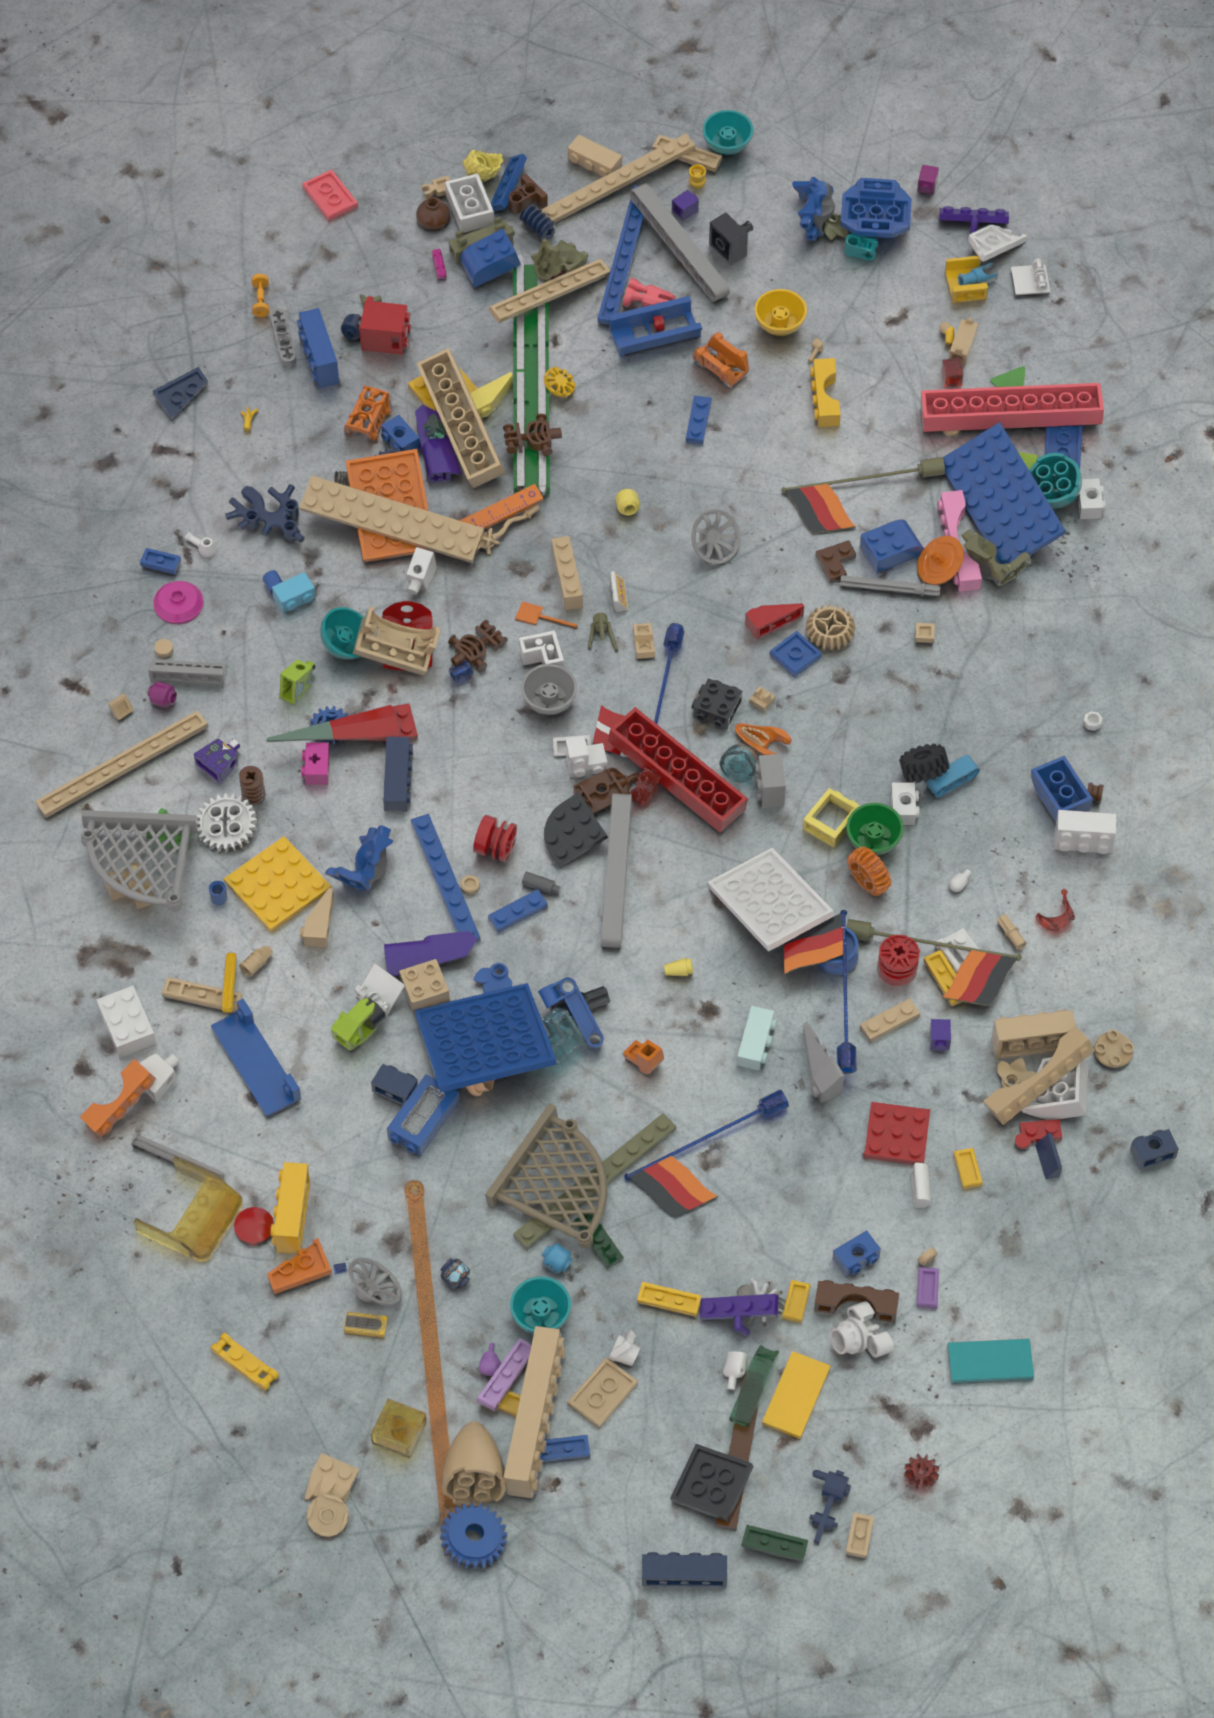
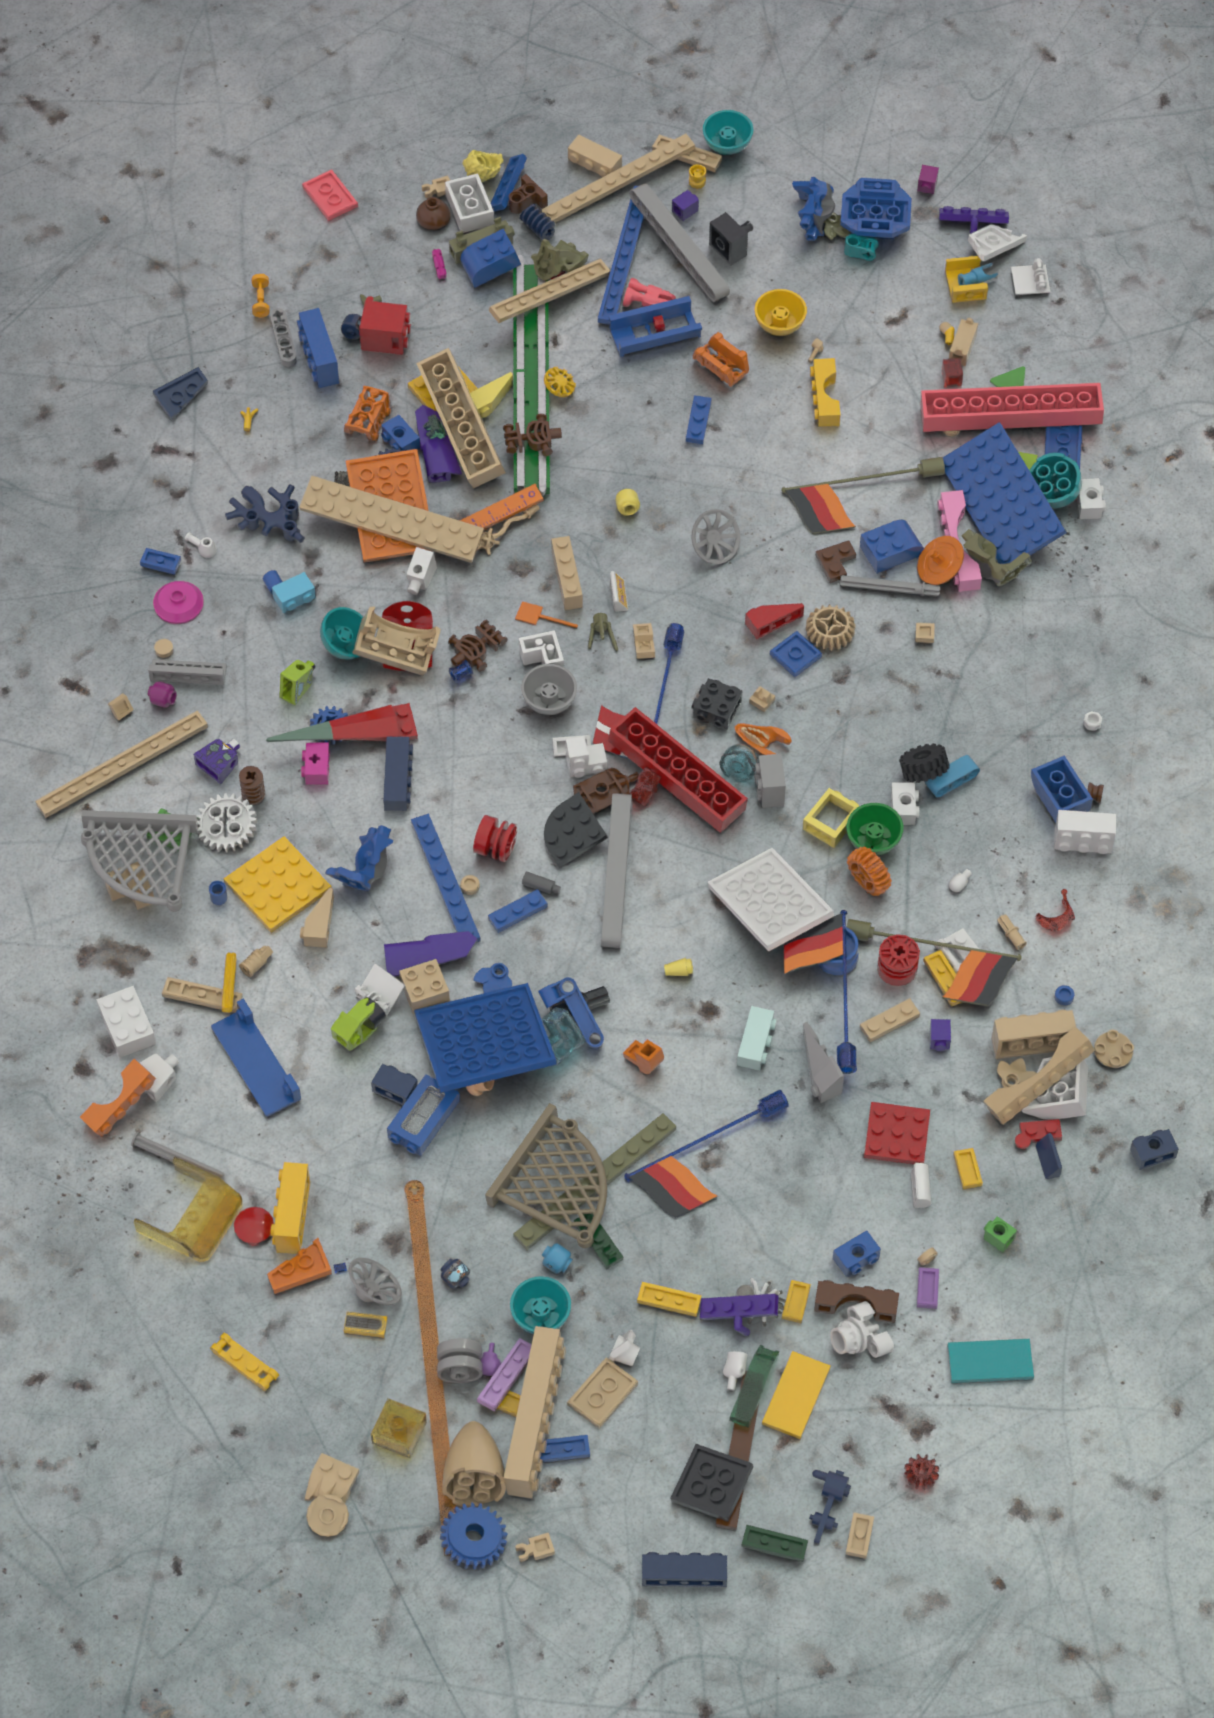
none -> light grey wheel [437,1338,483,1383]
none -> tan plate [515,1532,555,1562]
none -> bright green brick [983,1216,1017,1252]
none -> blue tile [1054,985,1075,1006]

